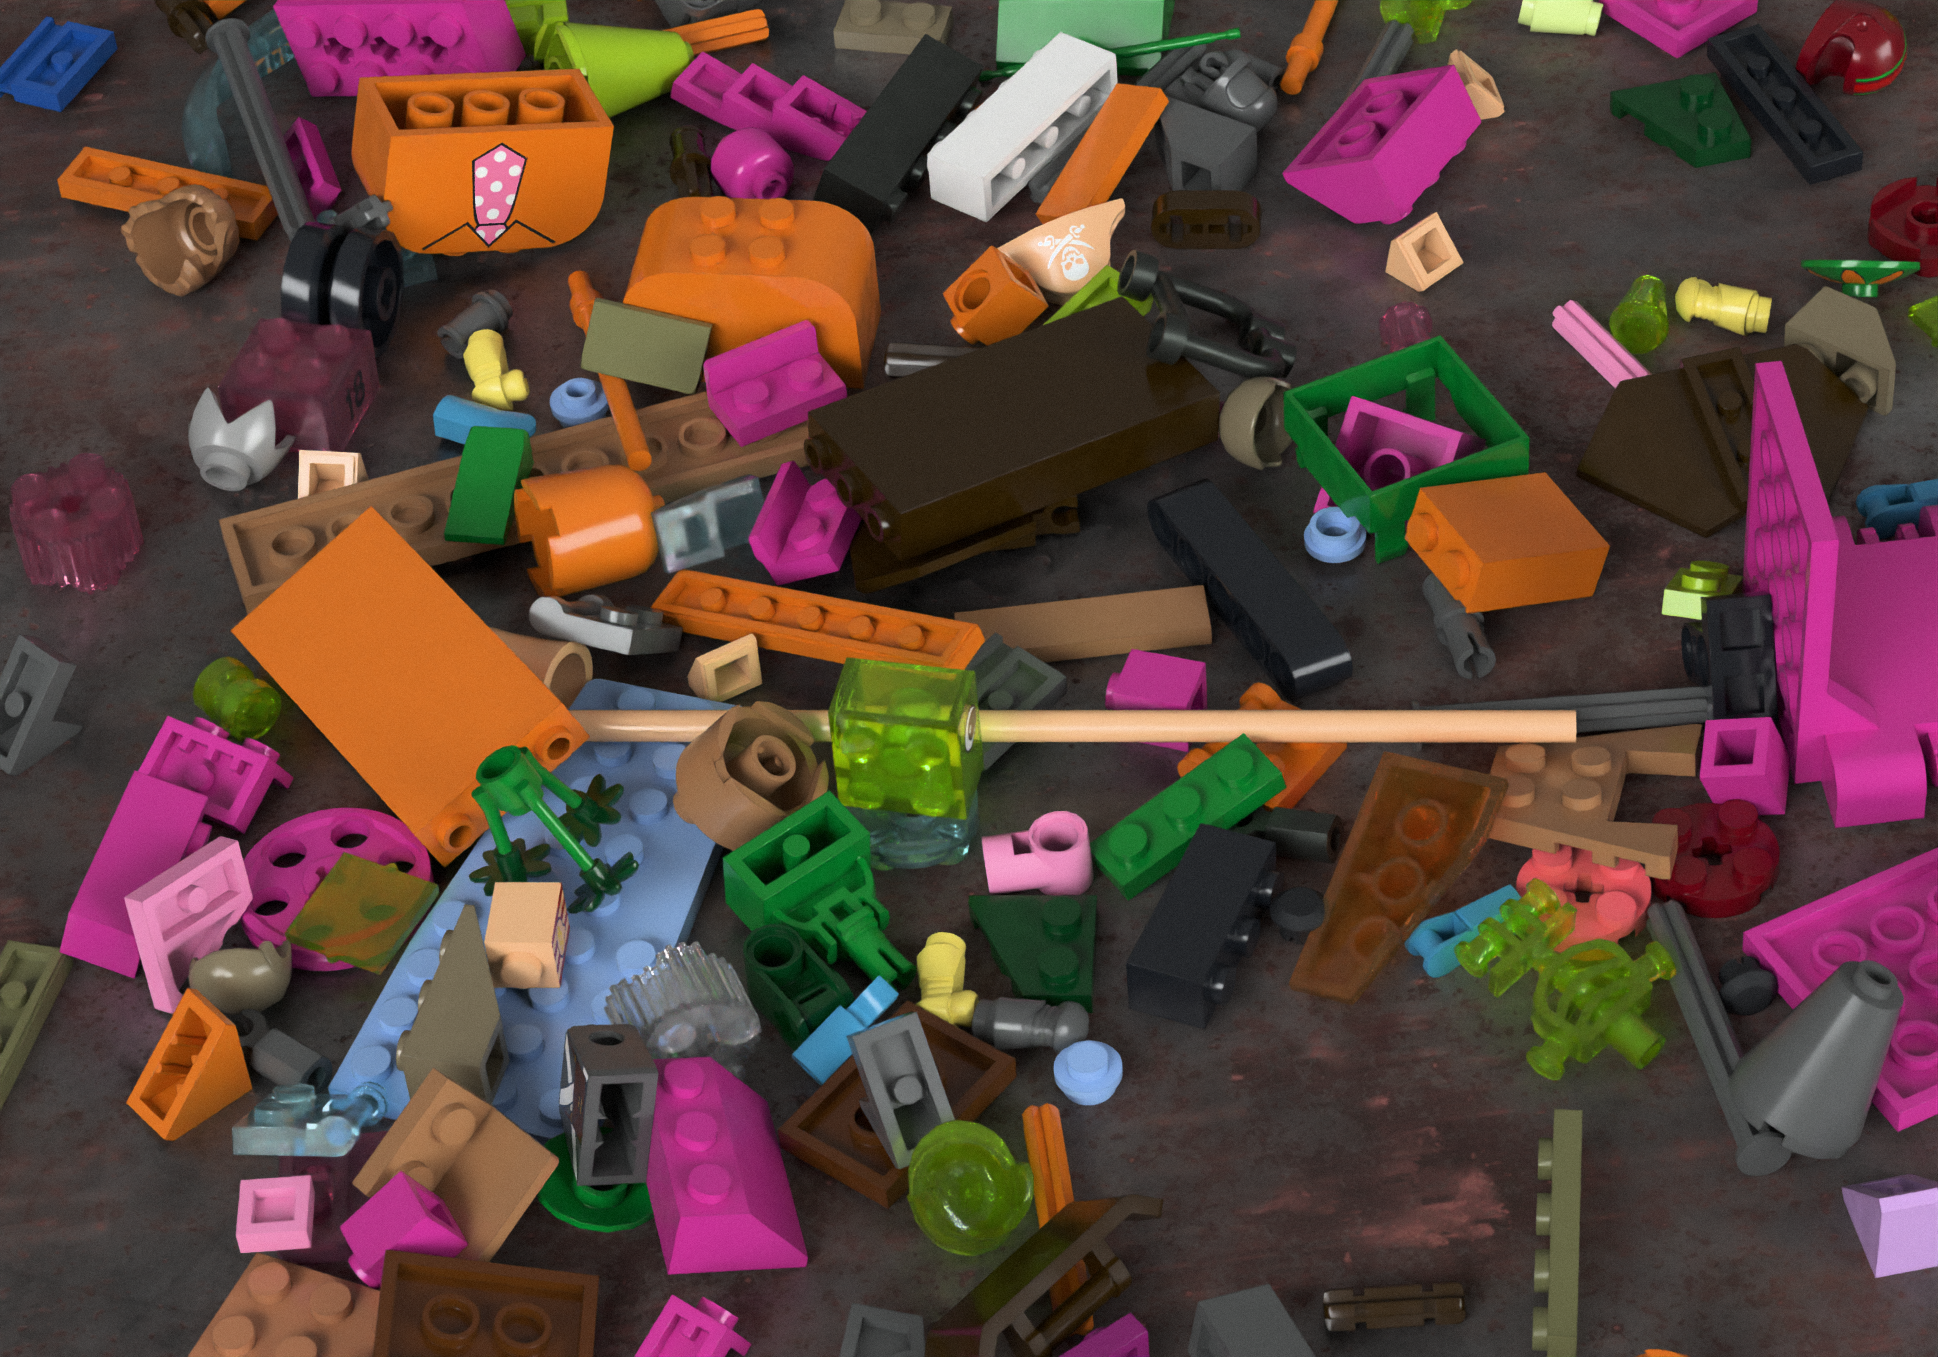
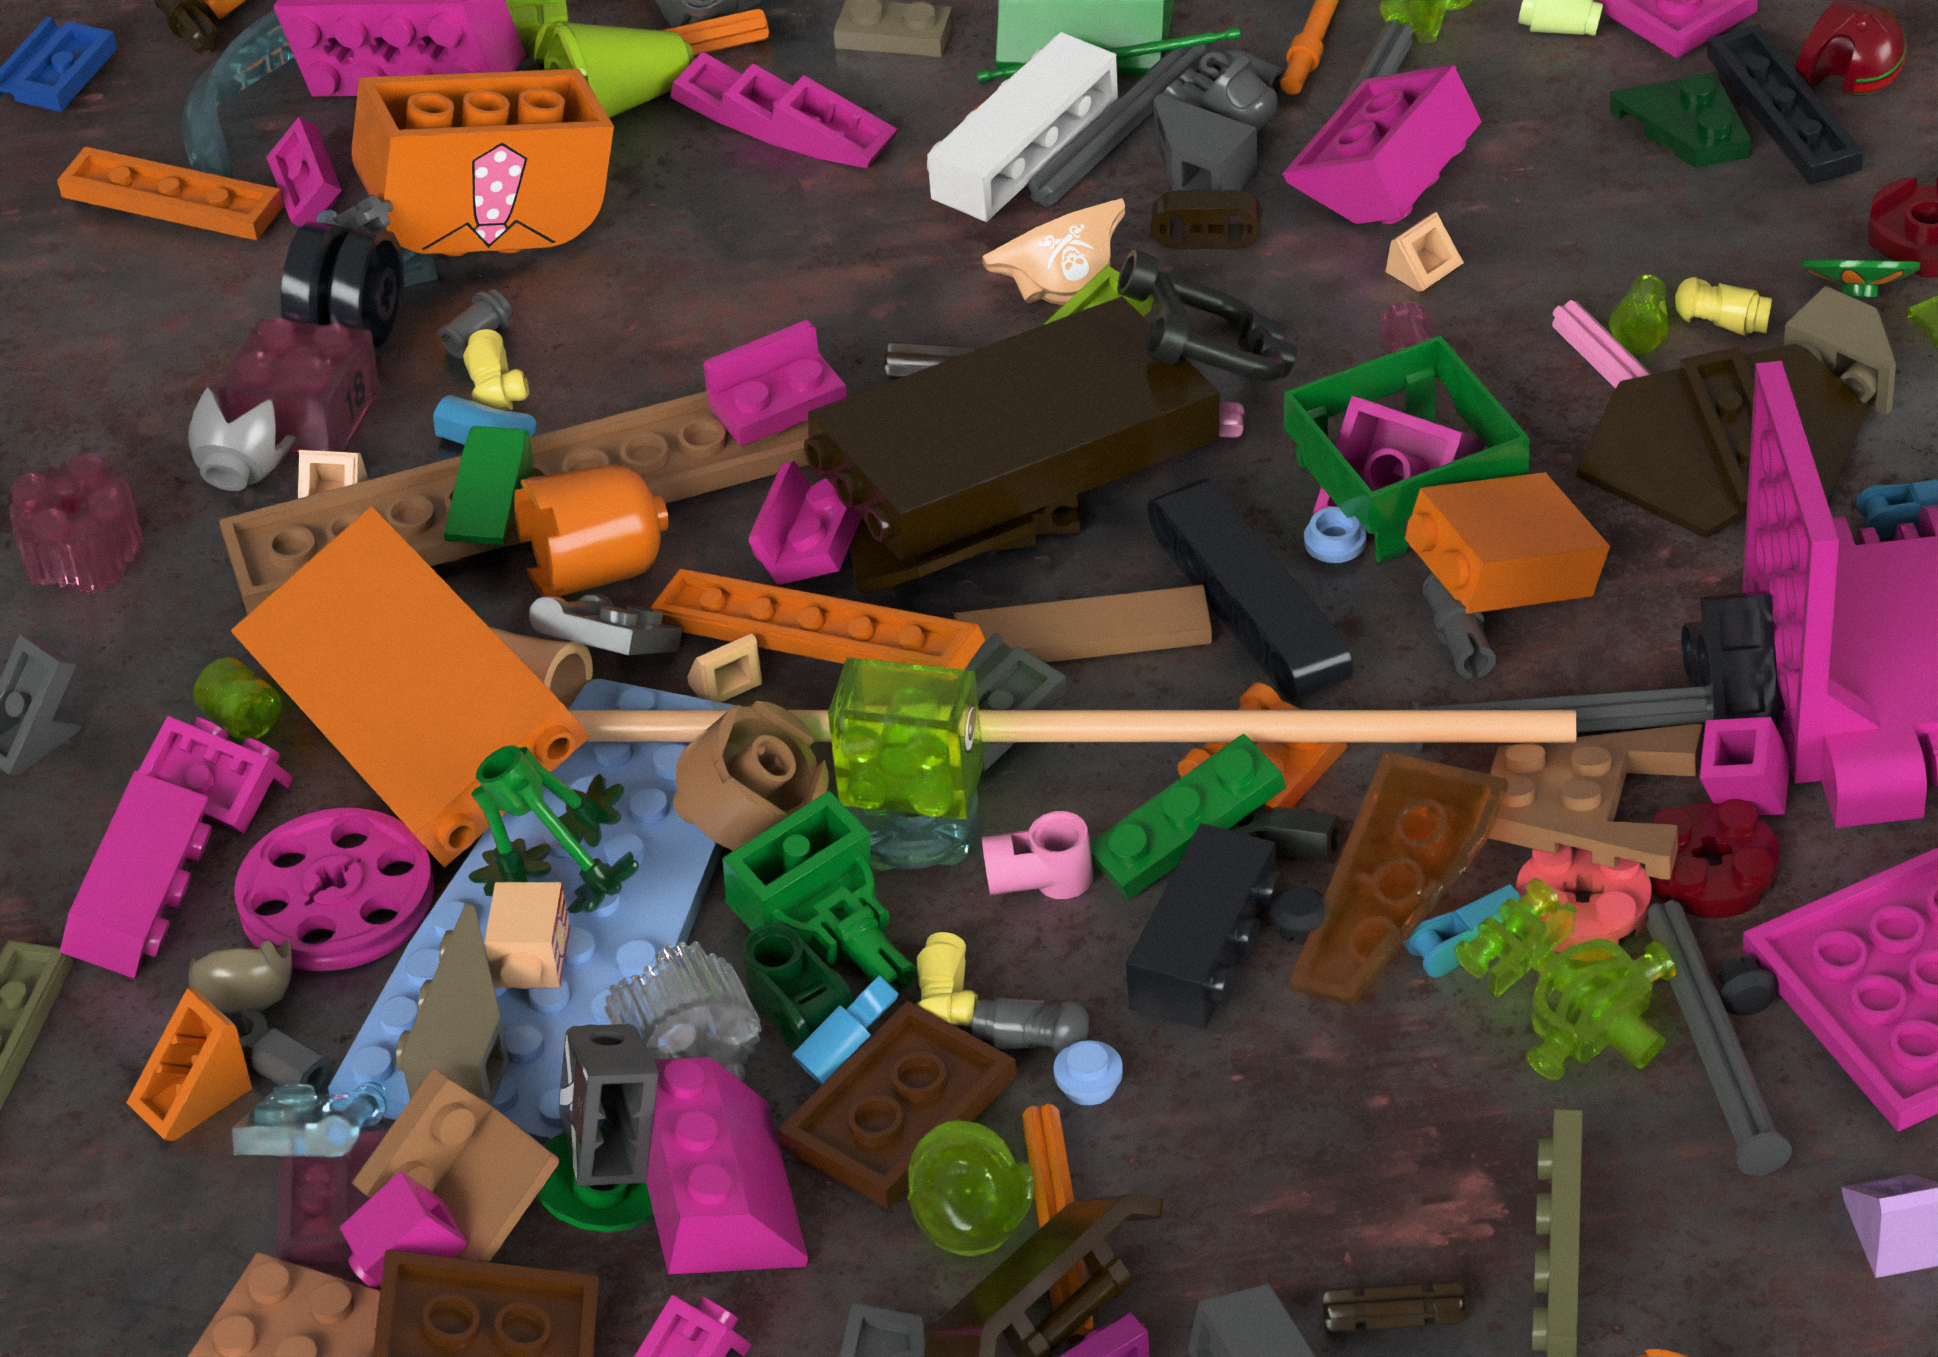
medium nougat hair [121,184,240,297] -> none
bright pink wing [124,836,253,1014] -> none
dark grey axle [205,18,315,241] -> none
bright pink plate [236,1175,315,1253] -> none
clear neon green piece [285,852,439,975] -> none
light blue plate [550,378,609,428] -> none
orange bar [568,270,652,471] -> none
olive slope [580,297,712,394] -> none
orange brick [623,196,881,388] -> none
clear light blue slope [651,474,764,574] -> none
dark brown axle [669,125,713,198] -> none
dark pink head [710,127,795,199] -> none
pearl dark grey brick [813,34,984,237] -> none
dark grey slope [846,1012,963,1169] -> none
orange brick [942,245,1049,346] -> none
dark green wing [968,895,1098,1013] -> none
orange tile [1036,83,1169,224] -> none
dark pink brick [1105,649,1208,752] -> none
dark tan hair [1219,376,1292,471] -> none
light nougat slope [1448,49,1505,120] -> none
lime plate [1661,561,1743,620] -> none
dark grey cone [1728,960,1904,1159] -> none

